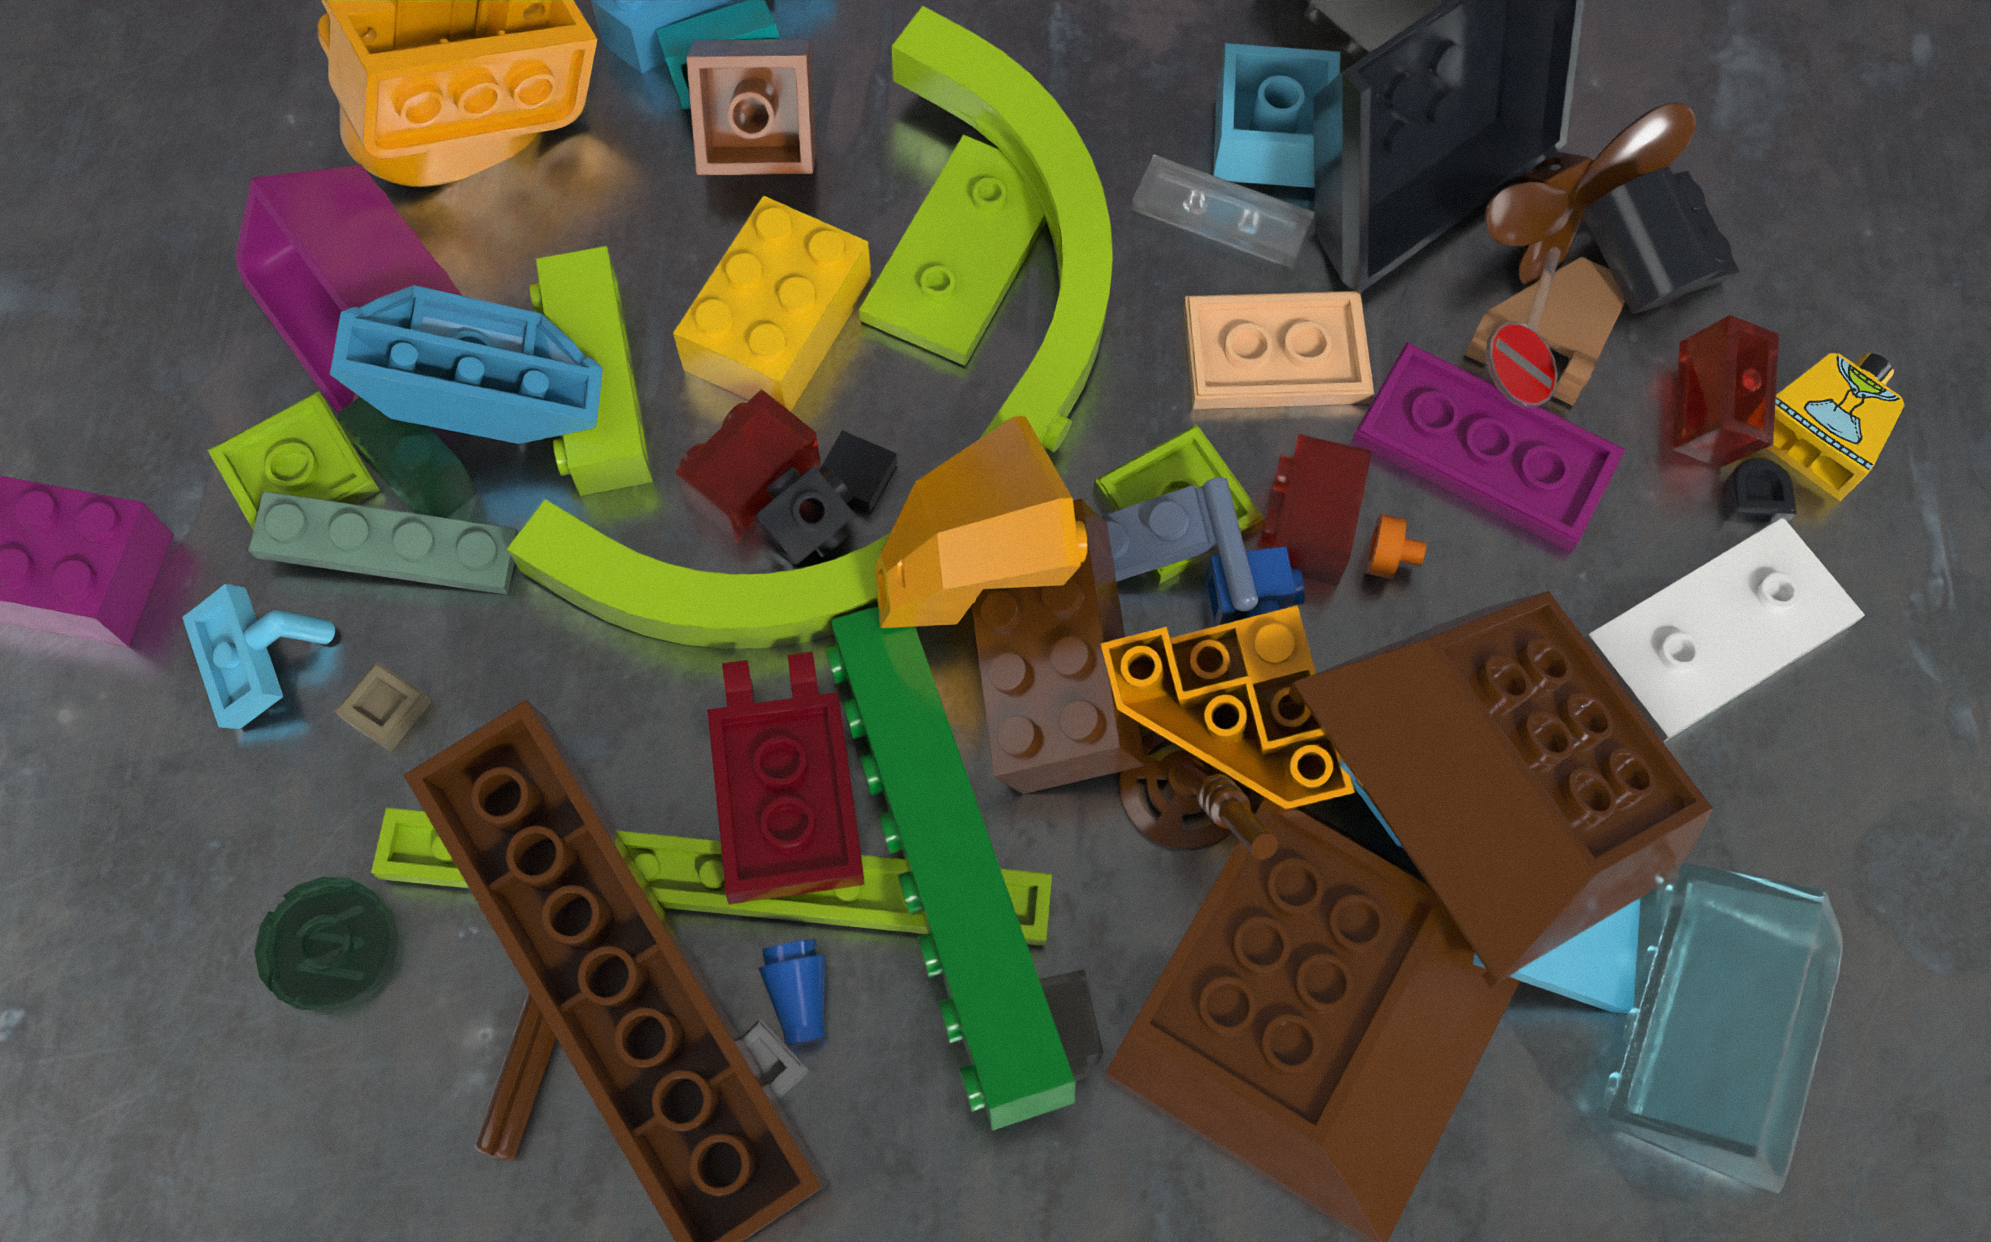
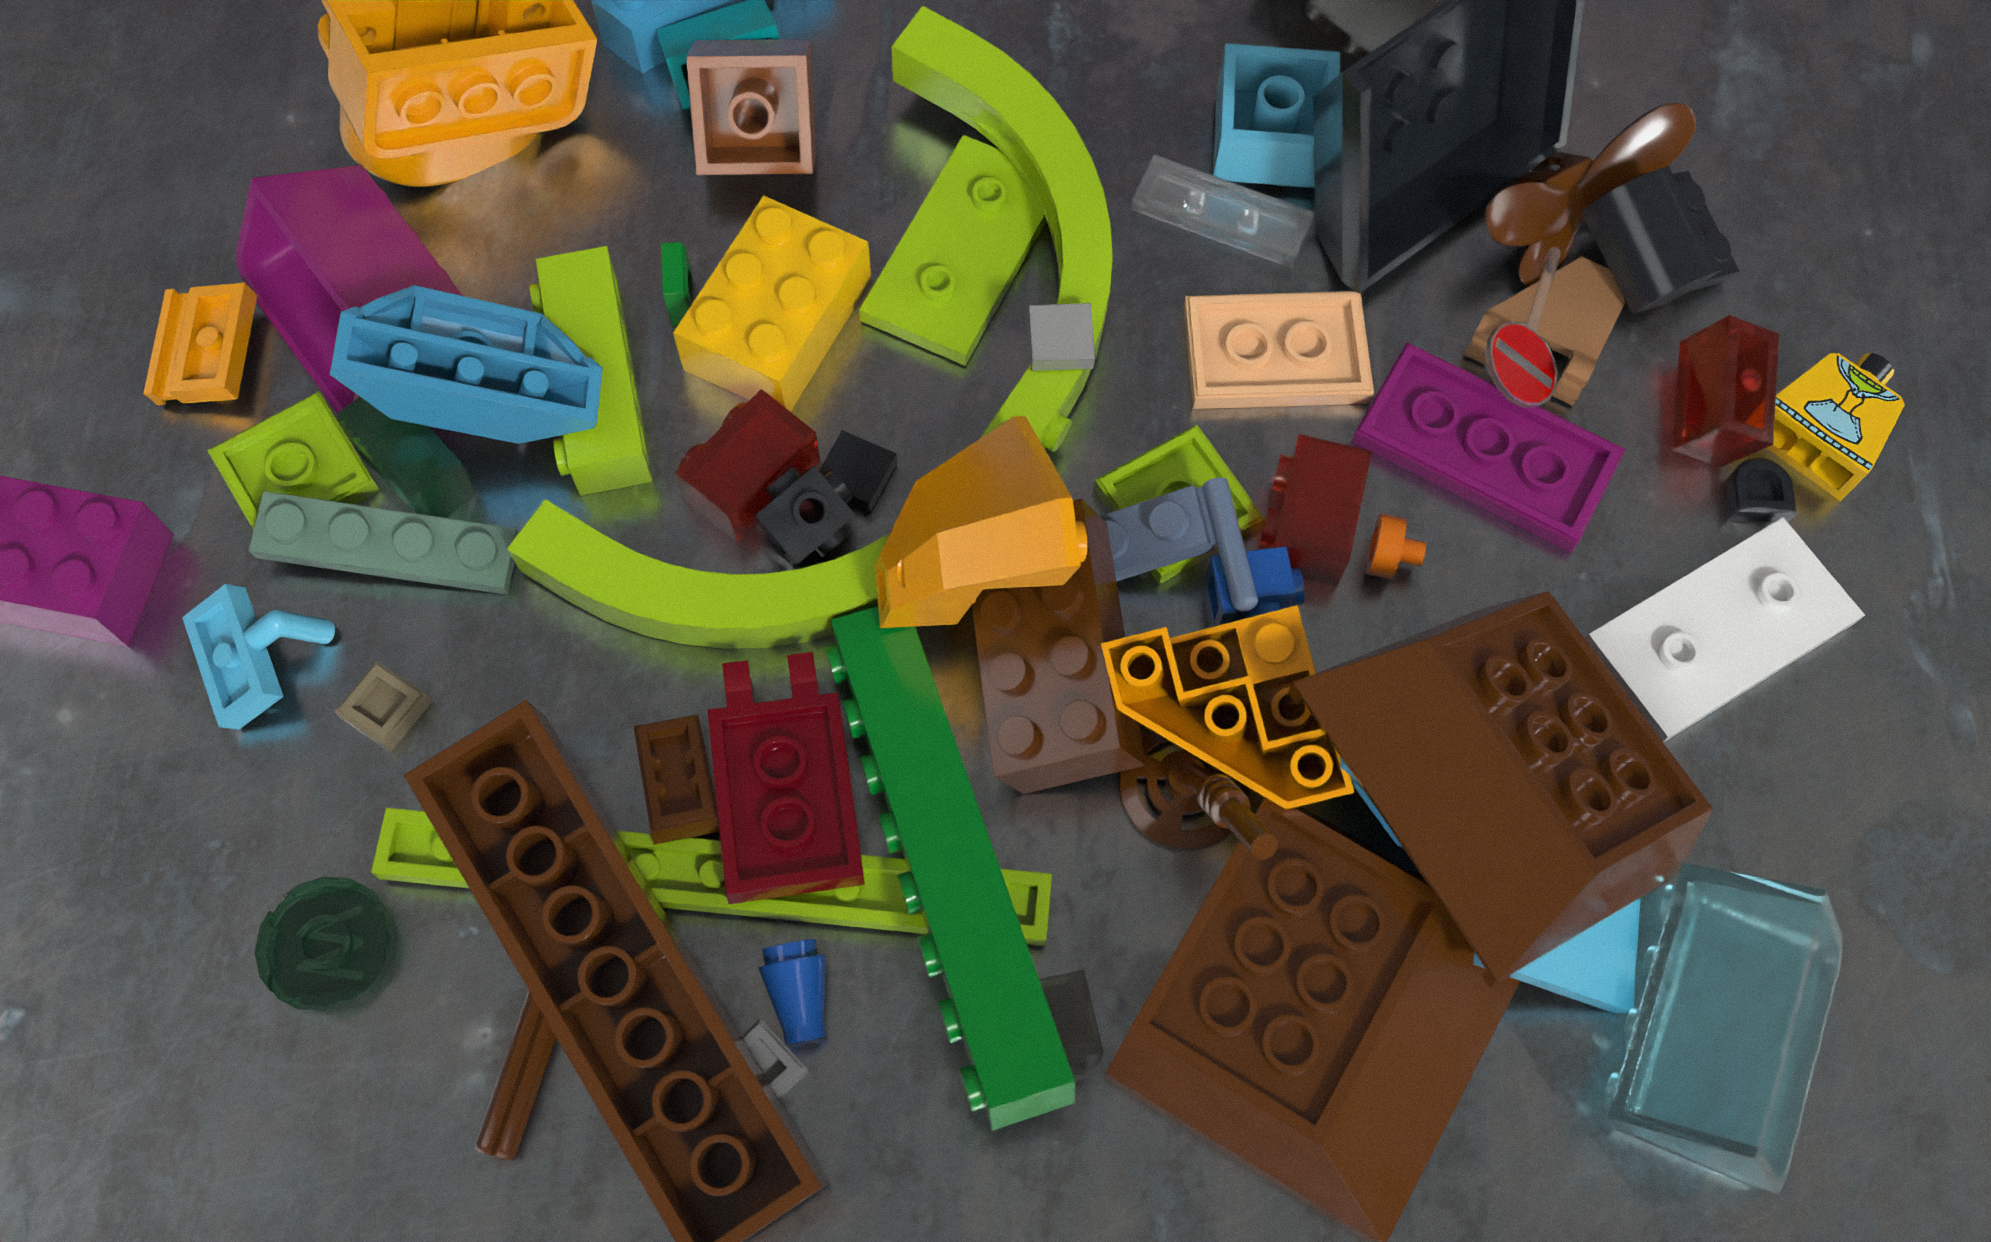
none -> light orange plate [143,282,257,406]
none -> reddish brown plate [633,714,720,845]
none -> green tile [661,242,694,326]
none -> light grey tile [1028,303,1095,371]

